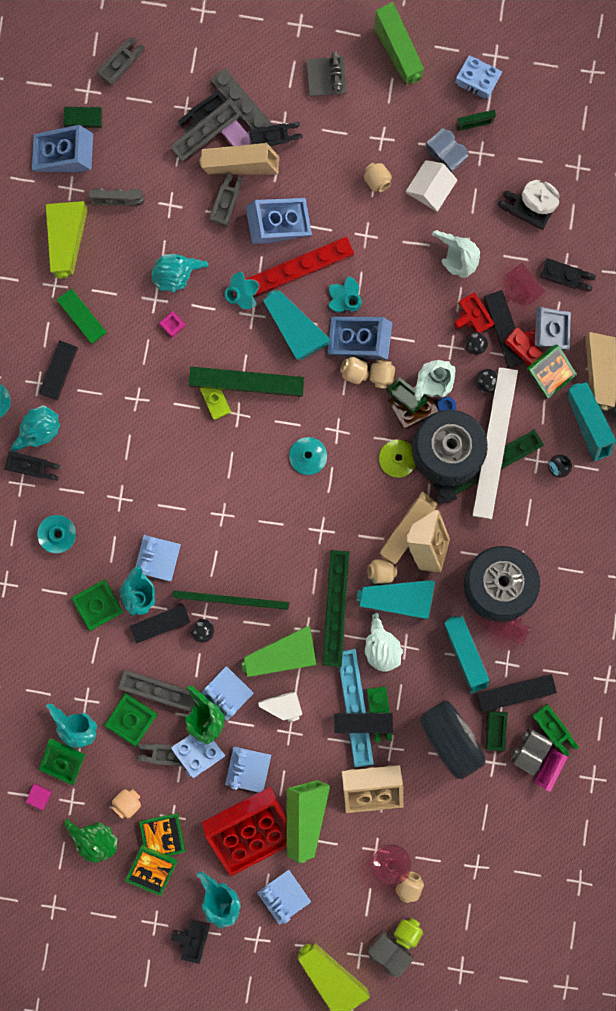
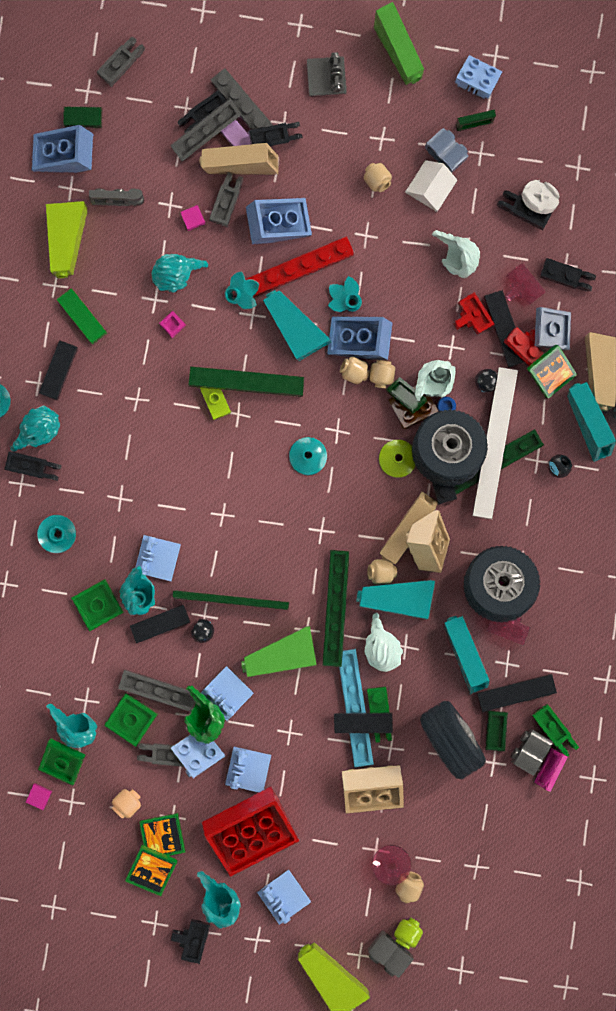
green hair [64,819,118,863] -> none
white slope [258,691,302,722] -> none
bright green slope [287,780,330,863] -> none
black piece [464,331,488,356] -> none
none -> dark pink tile [180,205,205,231]

